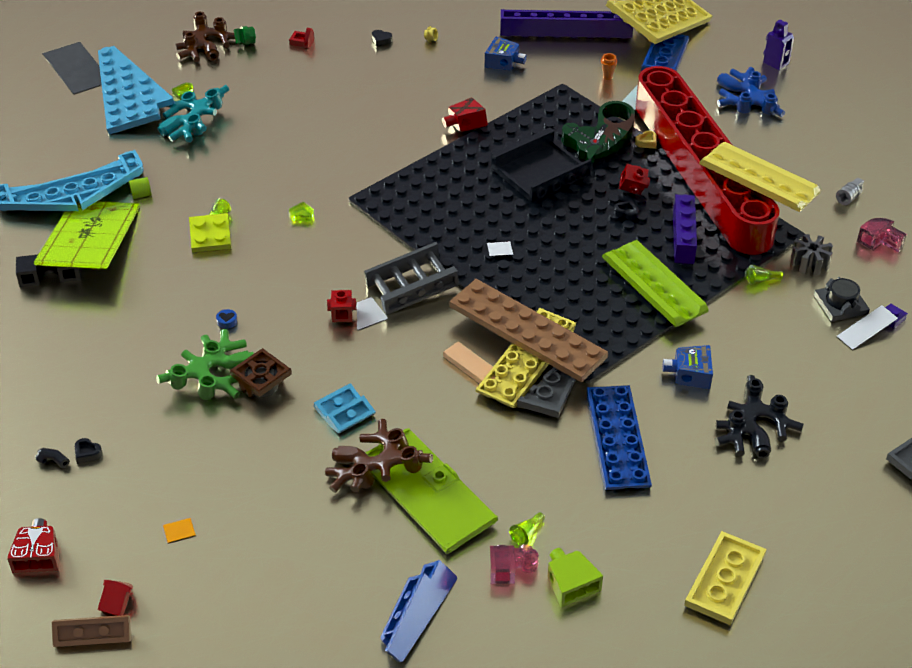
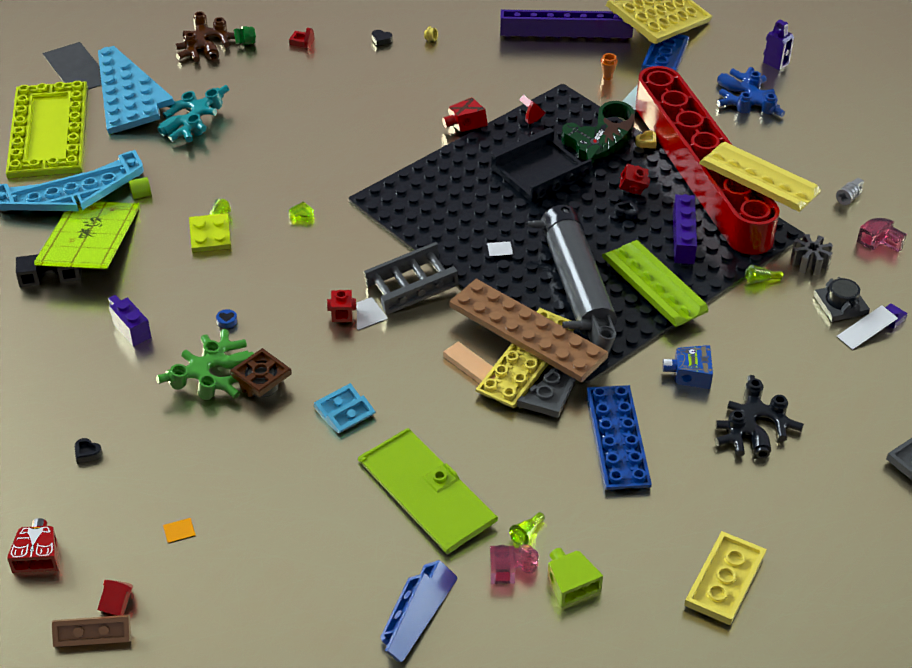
black arm [35,448,70,468] -> none
clear neon green tile [172,83,194,100] -> none
reddish brown plant [325,419,433,493] -> none
blue torso [484,36,527,71] -> none
none -> neon yellow tile [6,81,88,178]
none -> dark purple hinge [108,295,152,347]
none -> red tile [519,95,546,124]
none -> dark grey piece [527,205,617,353]

